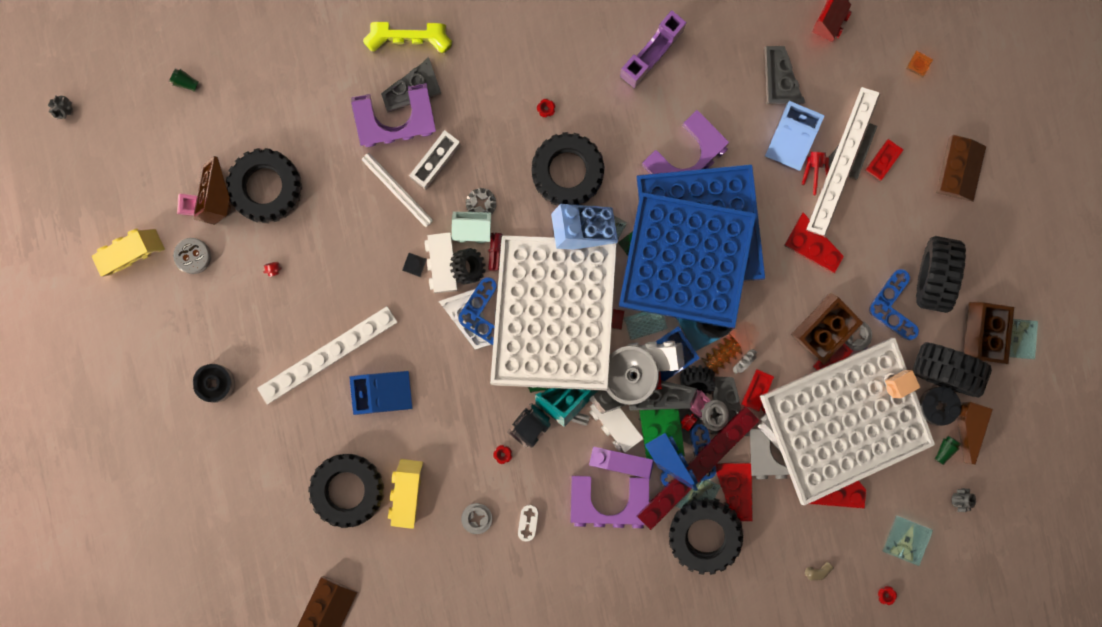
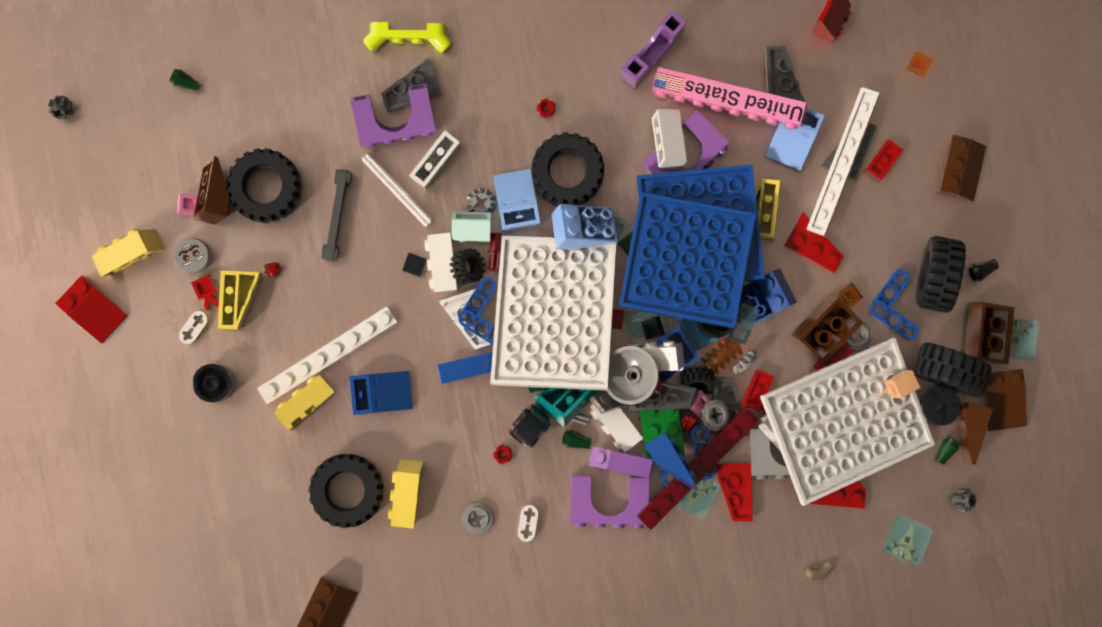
black tyre [669,497,744,575] -> none
red plant [802,152,830,196] -> none
red plate [878,586,897,605] -> none
none -> red slope [55,275,128,344]
none -> white beam [179,311,209,344]
none -> red plate [191,274,219,311]
none -> light yellow wedge [218,271,263,330]
none -> light yellow wedge [273,375,337,430]
none -> dark grey piece [321,169,352,262]
none -> blue slope [436,352,493,384]
none -> light blue slope [493,169,540,232]
none -> dark green cone [562,429,592,449]
none -> black plate [641,316,665,340]
none -> bright pink brick [652,67,808,130]
none -> white brick [652,109,688,170]
none -> clear light blue slope [727,303,760,345]
none -> blue slope [737,268,797,330]
none -> light yellow wedge [755,179,781,240]
none -> clear orange plate [838,283,864,308]
none -> black cone [969,259,999,282]
none -> reddish brown slope [983,369,1027,431]

